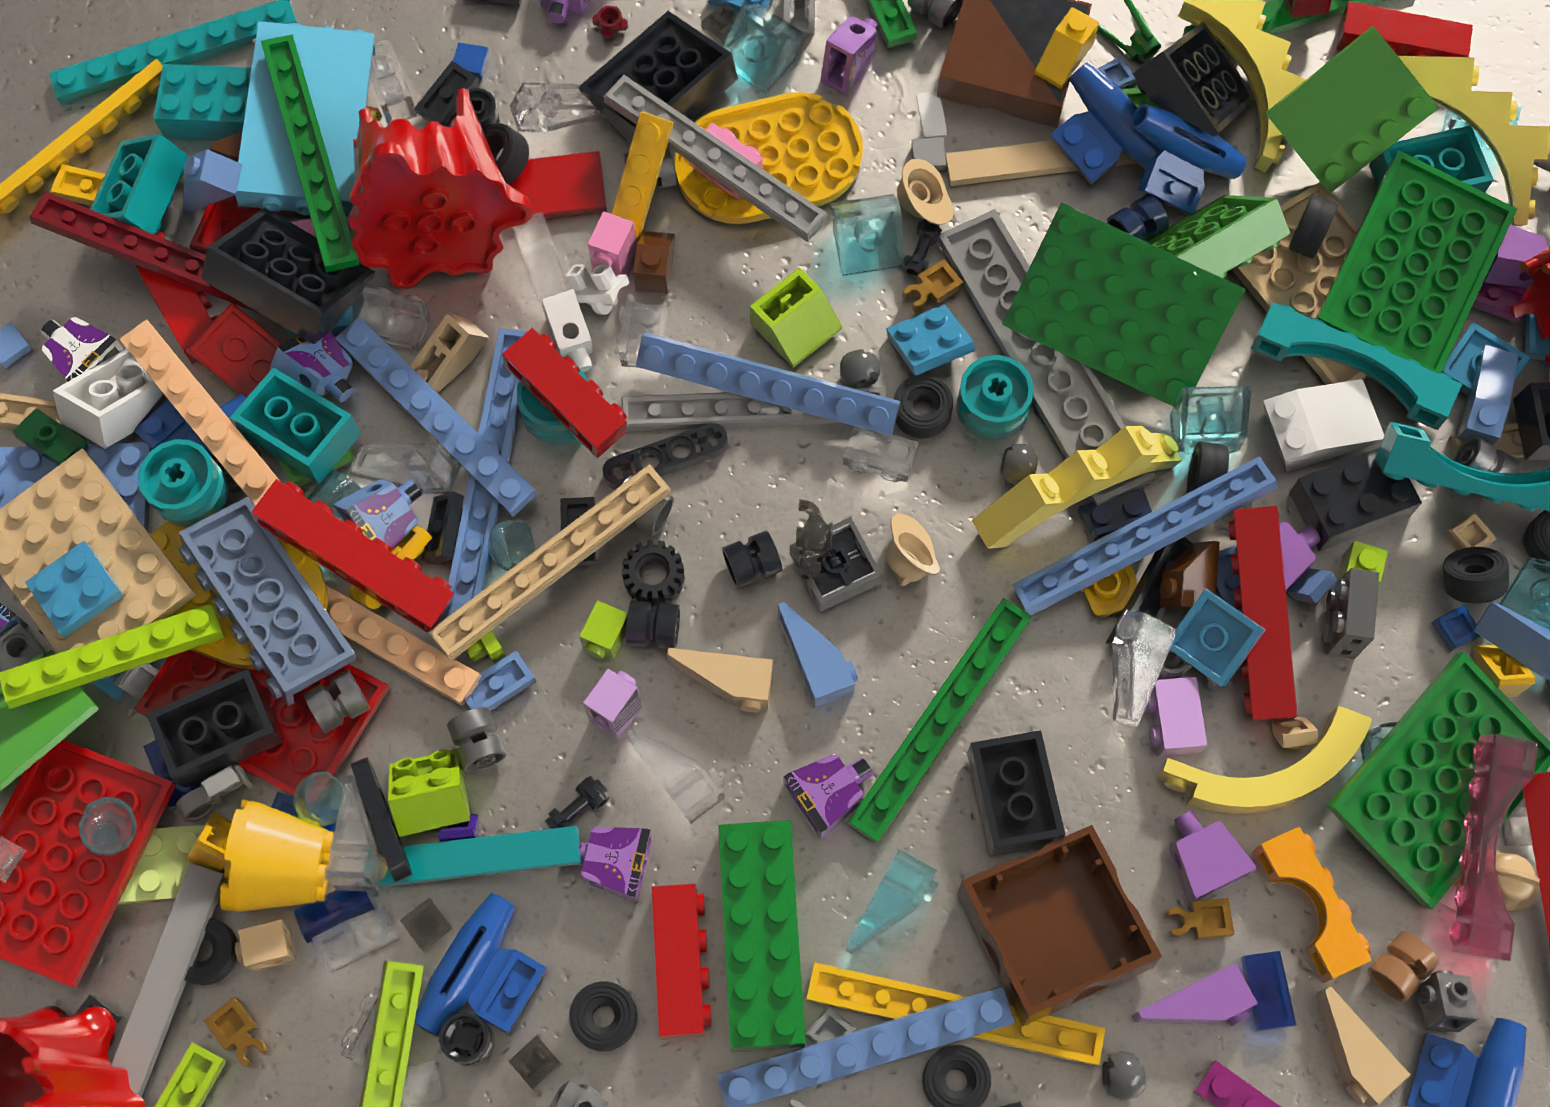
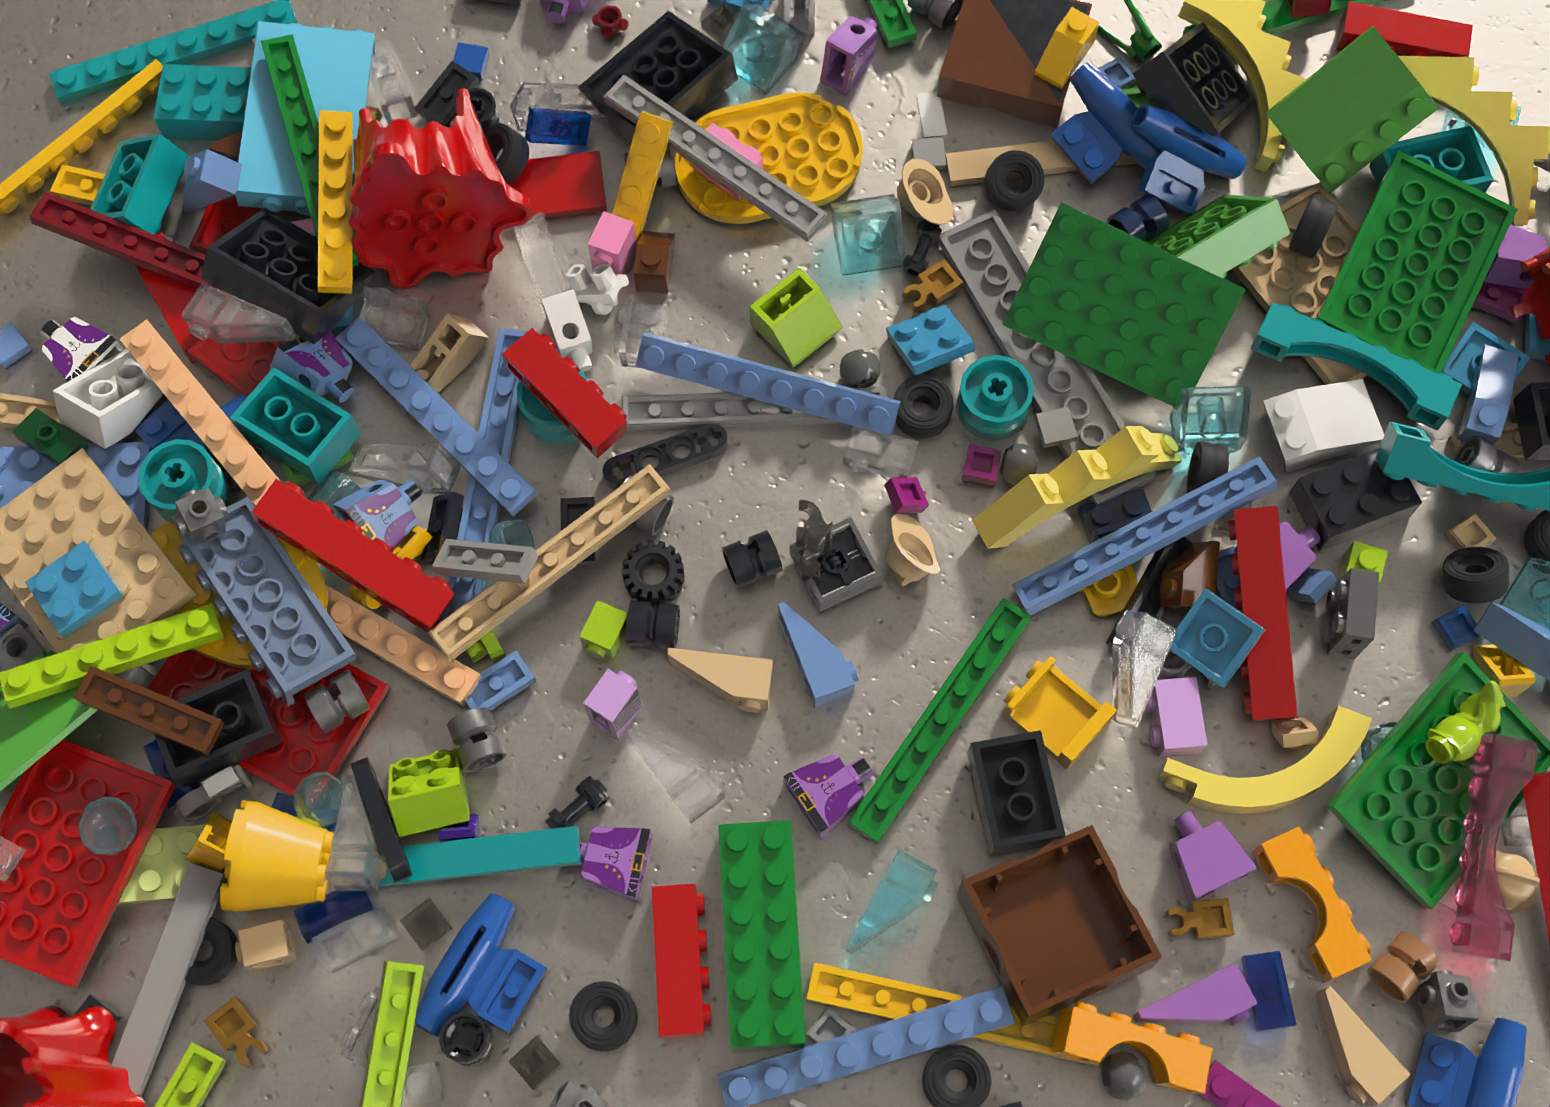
none -> reddish brown plate [73,666,225,756]
none -> flat silver brick [173,487,229,546]
none -> clear slope [181,282,296,343]
none -> yellow plate [318,110,353,294]
none -> light grey plate [432,539,538,584]
none -> clear blue plate [525,108,591,146]
none -> magenta plate [884,477,929,513]
none -> magenta plate [962,444,1002,486]
none -> black tyre [984,150,1045,211]
none -> yellow panel [1002,656,1117,769]
none -> light grey tile [1035,407,1078,448]
none -> light orange arch [1051,1002,1213,1094]
none -> lime animal [1425,681,1506,764]

